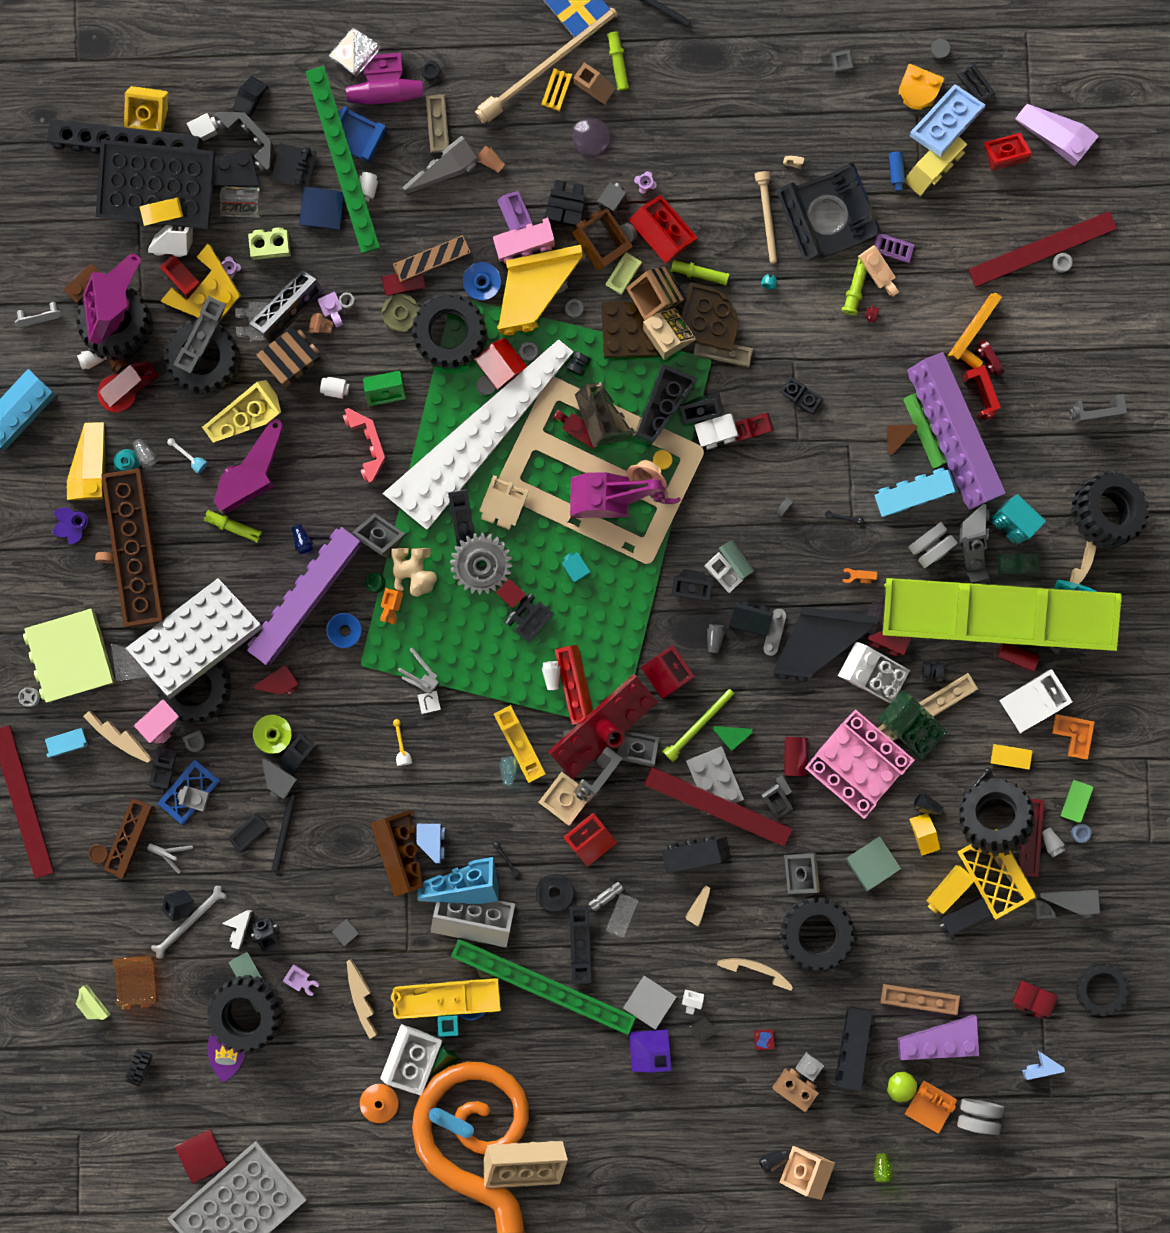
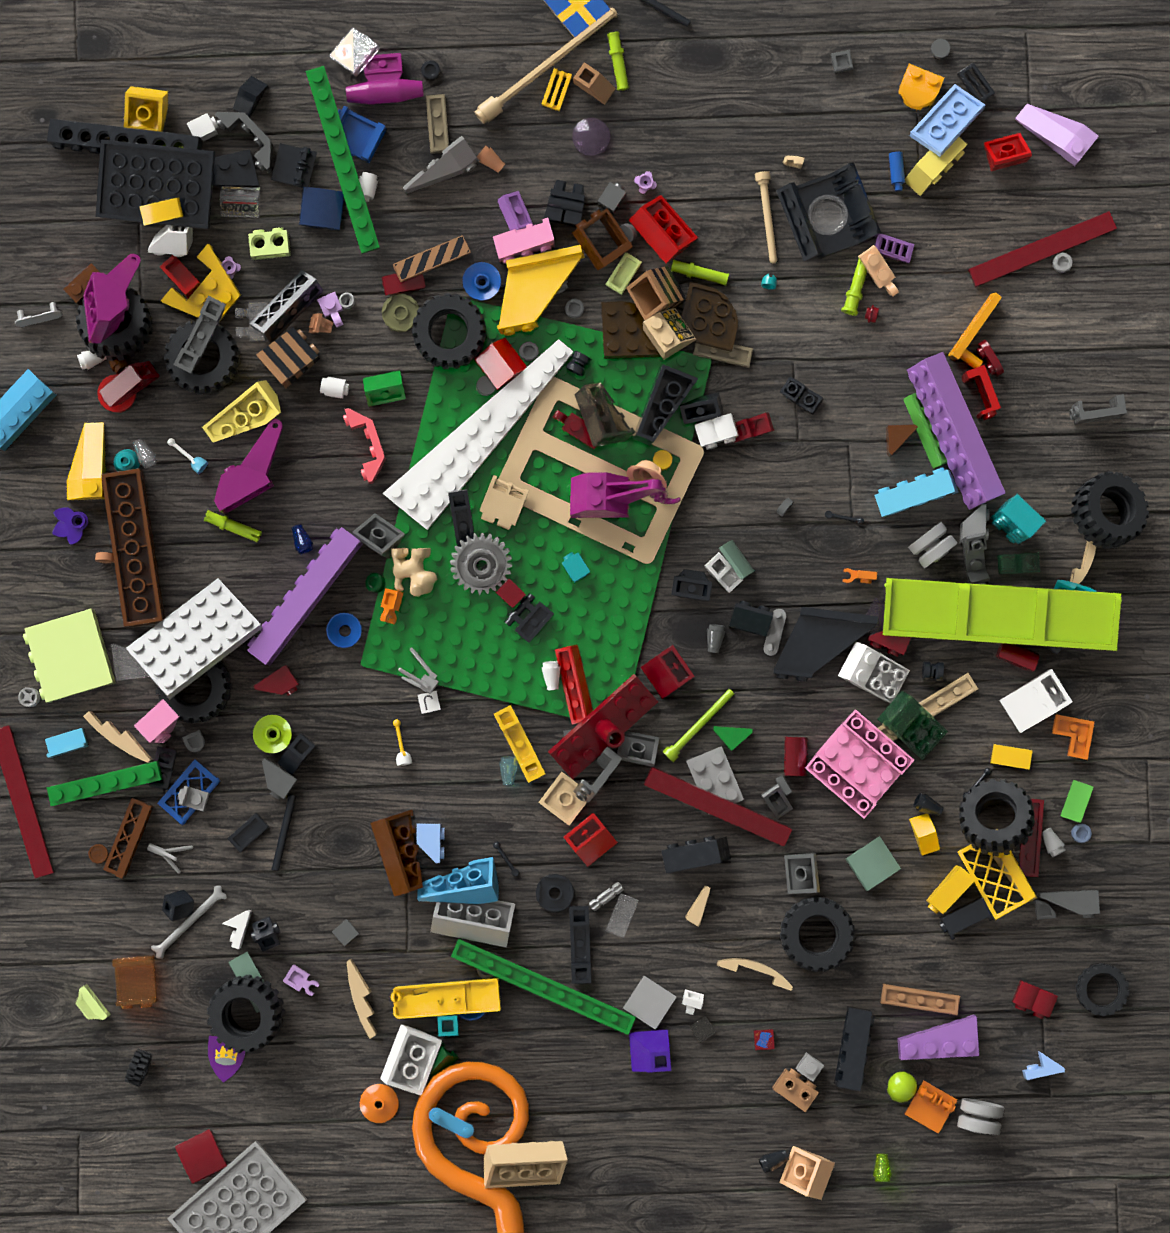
none -> green plate [47,761,163,806]

